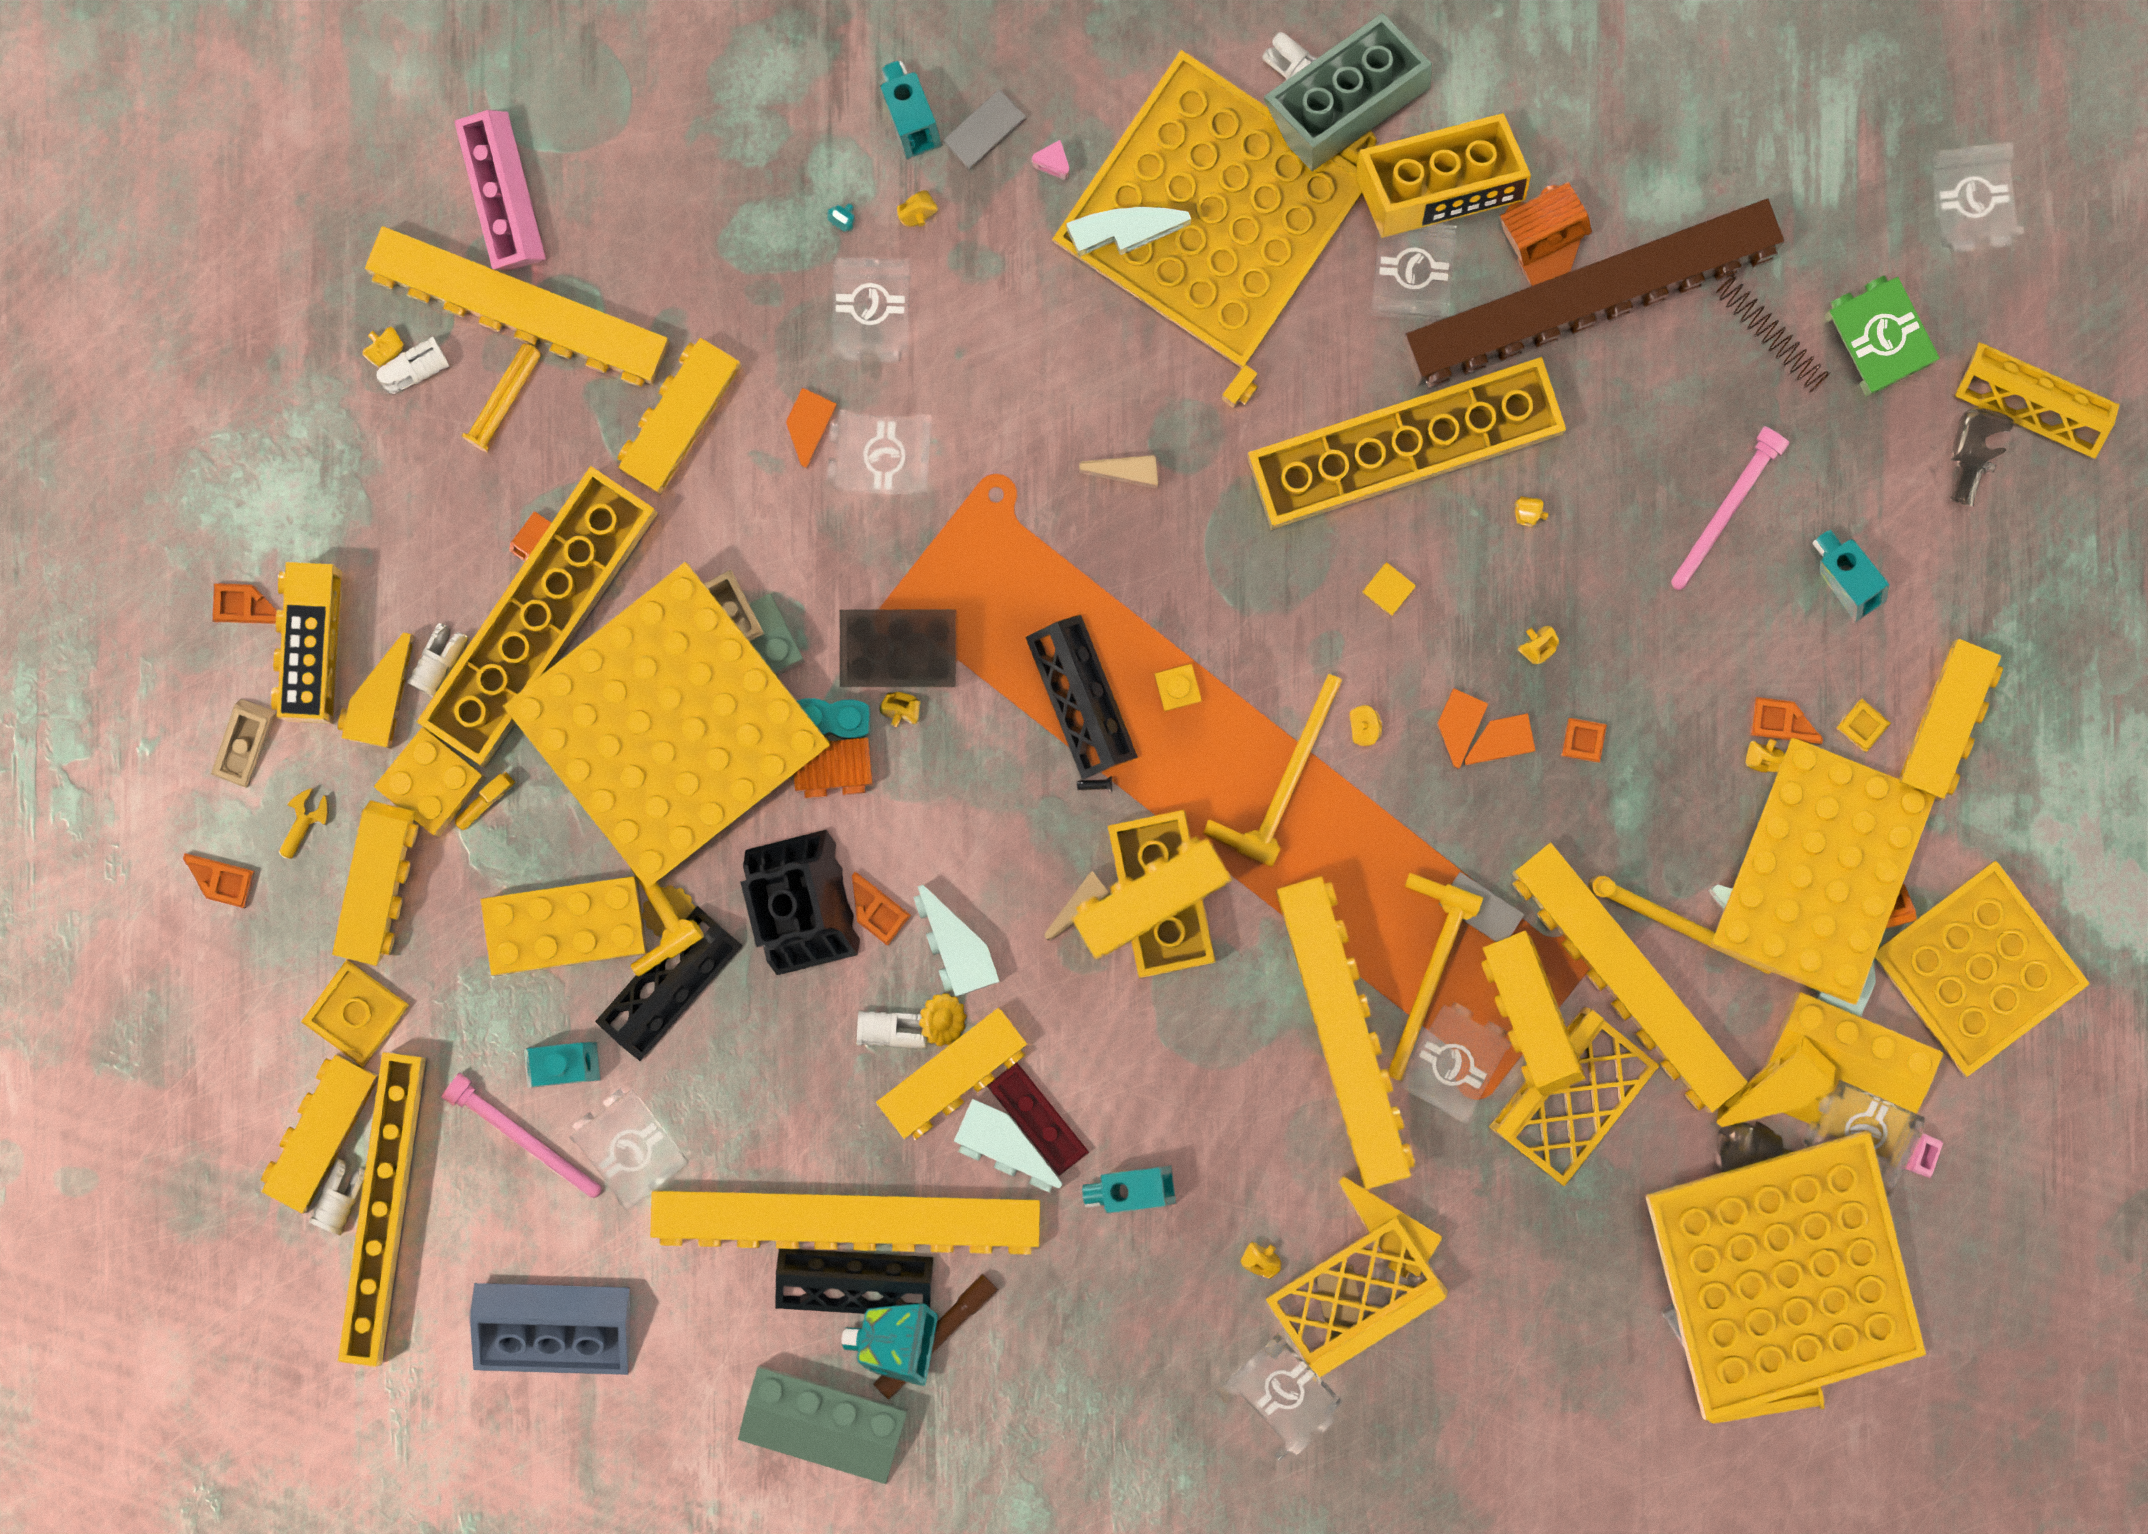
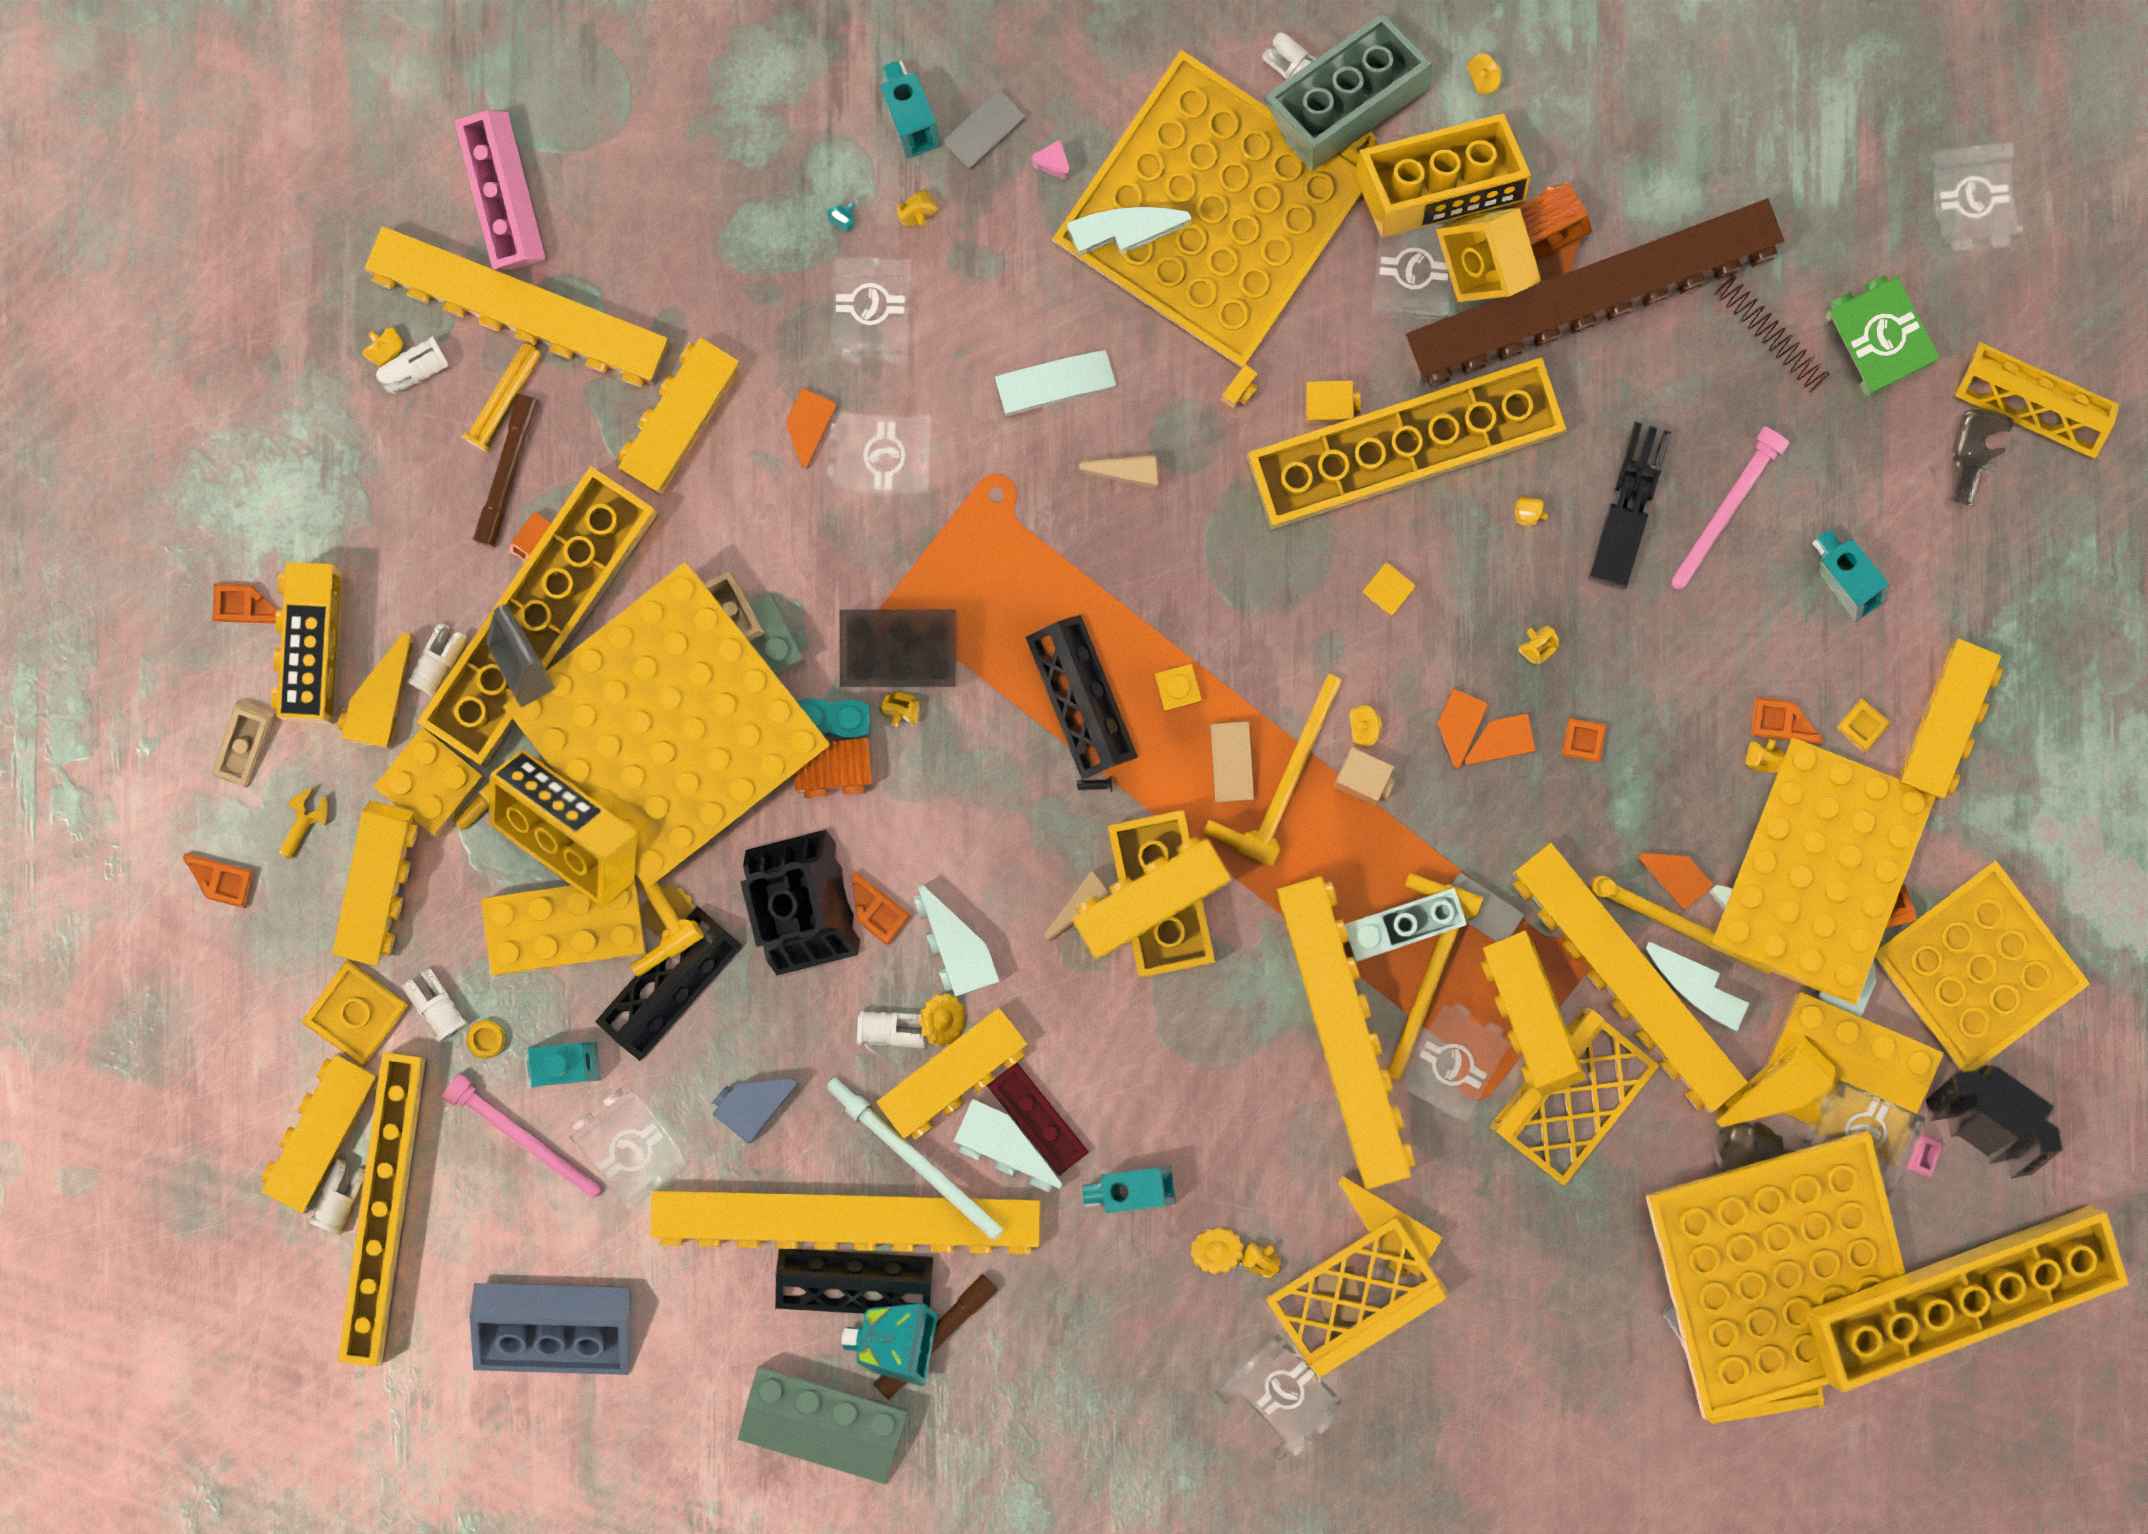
none -> white hinge [401,967,468,1043]
none -> yellow tile [466,1020,506,1059]
none -> reddish brown piece [473,394,540,547]
none -> dark grey tile [486,605,555,708]
none -> yellow brick [489,749,637,908]
none -> sand blue slope [712,1078,799,1144]
none -> light aqua bar [826,1077,1004,1241]
none -> light aqua slope [995,350,1117,417]
none -> yellow piece [1190,1227,1244,1275]
none -> tan slope [1210,722,1254,803]
none -> yellow brick [1305,380,1361,425]
none -> tan brick [1332,747,1396,806]
none -> light aqua slope [1344,888,1467,962]
none -> yellow brick [1436,208,1541,302]
none -> yellow piece [1467,53,1502,94]
none -> black arm [1589,421,1672,589]
none -> orange tile [1637,853,1714,911]
none -> light aqua slope [1642,942,1749,1032]
none -> yellow brick [1806,1205,2129,1392]
none -> black slope [1926,1064,2063,1179]

